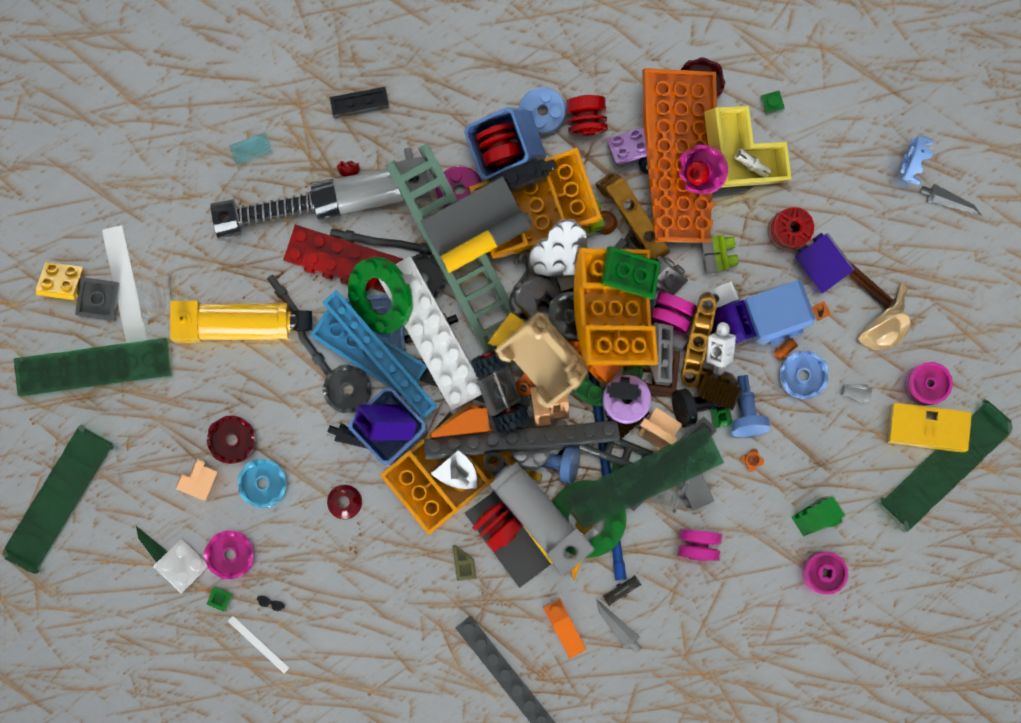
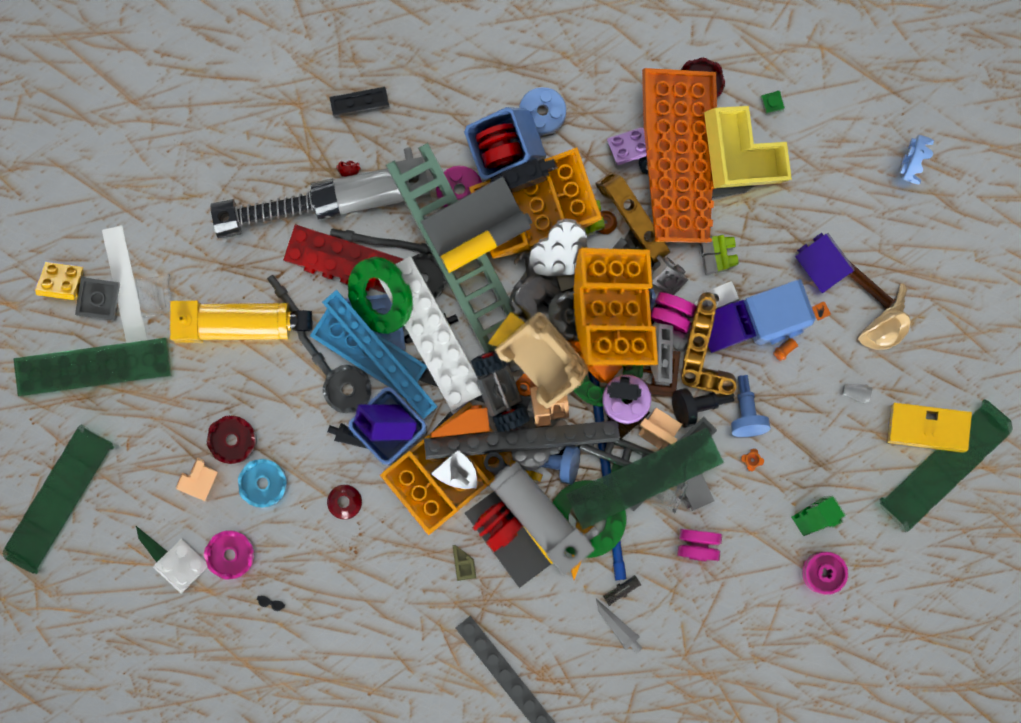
green plate [206,586,232,612] -> none
white sticker [228,616,289,673] -> none
clear light blue plate [229,133,272,164] -> none
orange slope [543,598,587,658] -> none
red wheel [566,95,608,136] -> none
green tile [601,246,661,300] -> none
dark pink plate [679,145,728,194] -> none
red plate [686,161,710,186] -> none
dark brown brick [695,372,742,411] -> none
white piece [706,322,736,376] -> none
green tile [710,407,733,428] -> none
white pin [734,149,771,178] -> none
red wheel [768,207,815,250] -> none
light blue plate [779,351,828,399] -> none
dark pink wheel [905,362,953,406] -> none
dark grey bar [920,184,981,215] -> none

